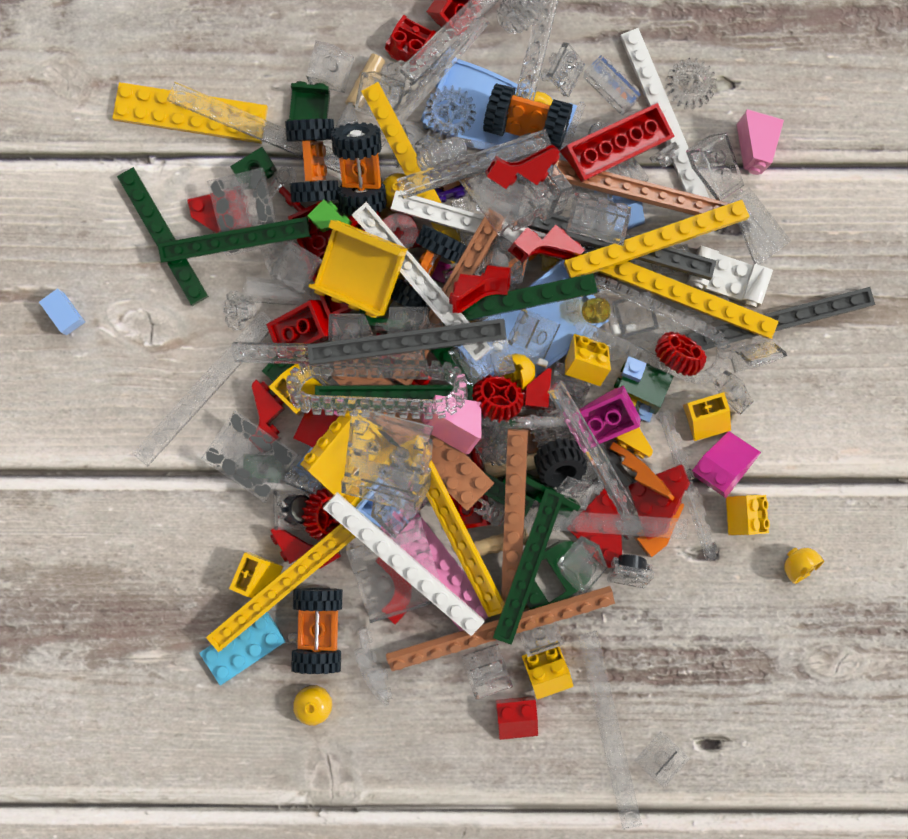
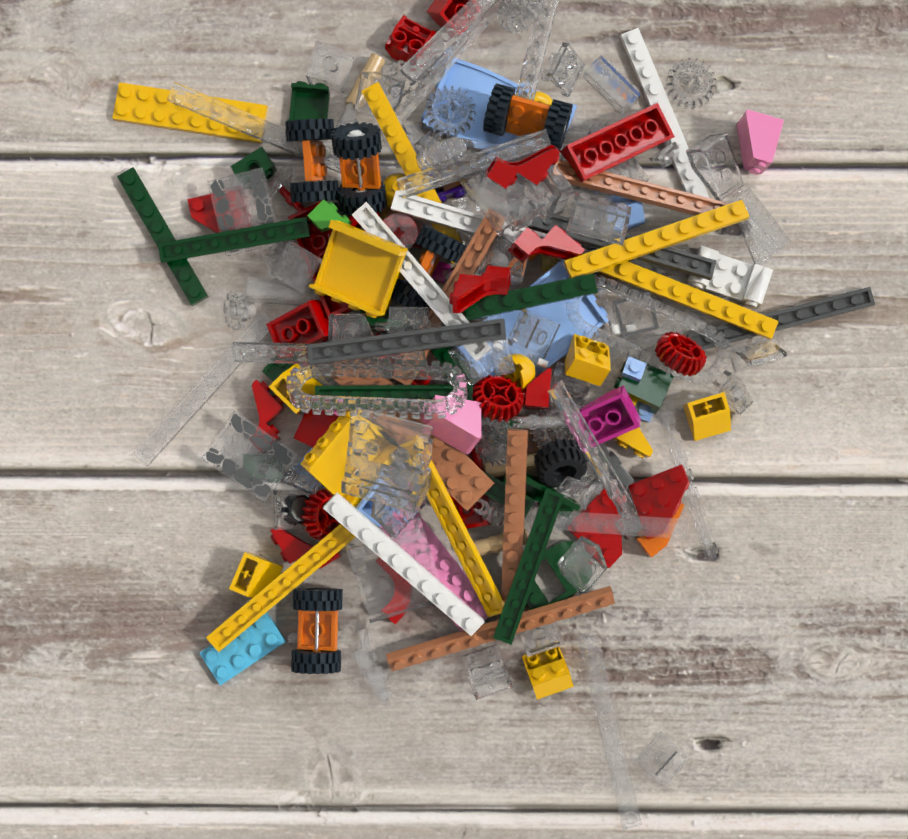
light blue panel [39,288,85,335] -> none
yellow cylinder [293,685,332,726] -> none
red slope [496,696,538,740] -> none
clear bar [551,101,586,170] -> none
clear yellow head [582,298,611,324] -> none
clear piece [607,554,654,589] -> none
orange slope [610,442,675,501] -> none
dark pink slope [692,431,761,498] -> none
yellow slope [726,495,770,535] -> none
yellow cylinder [784,547,825,584] -> none

